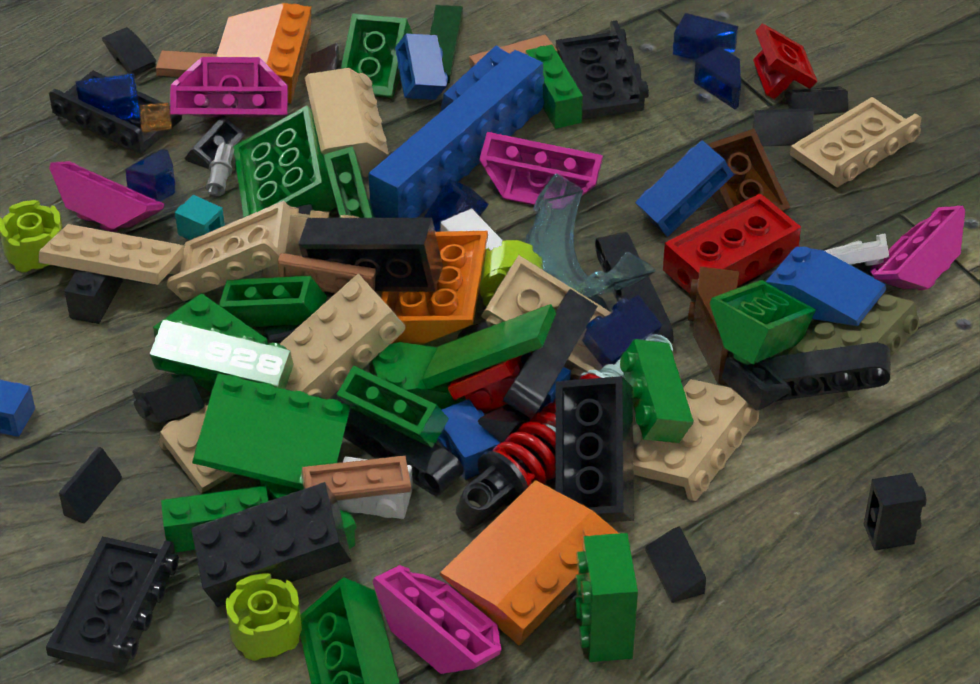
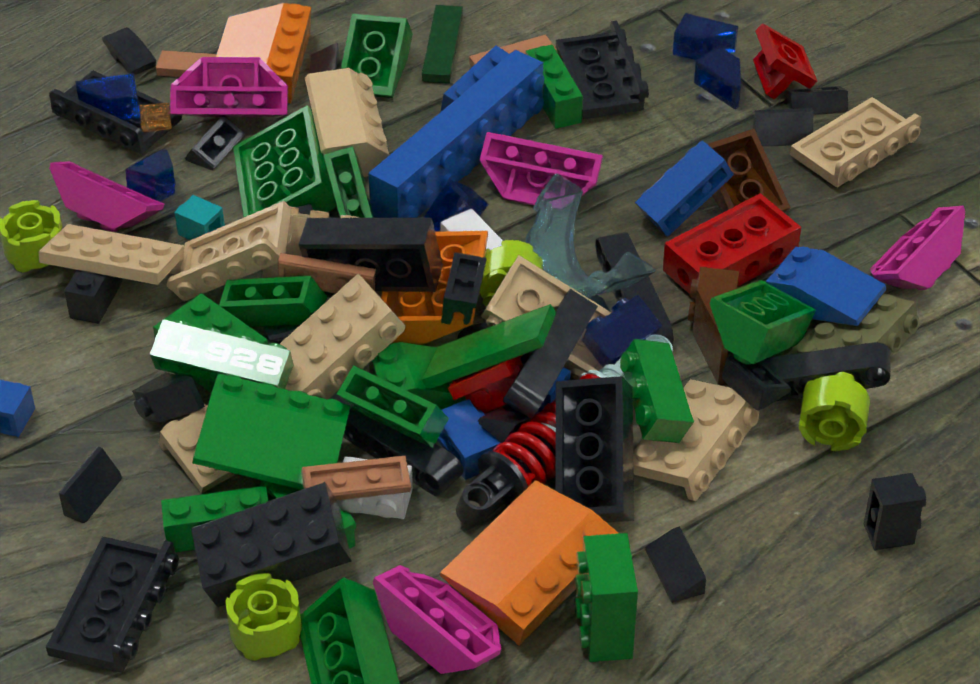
light grey axle [206,142,234,196] -> none
brick [395,33,448,100] -> none
white wing [825,233,889,266] -> none
none -> black hinge [441,252,487,325]
none -> lime brick [799,372,870,451]

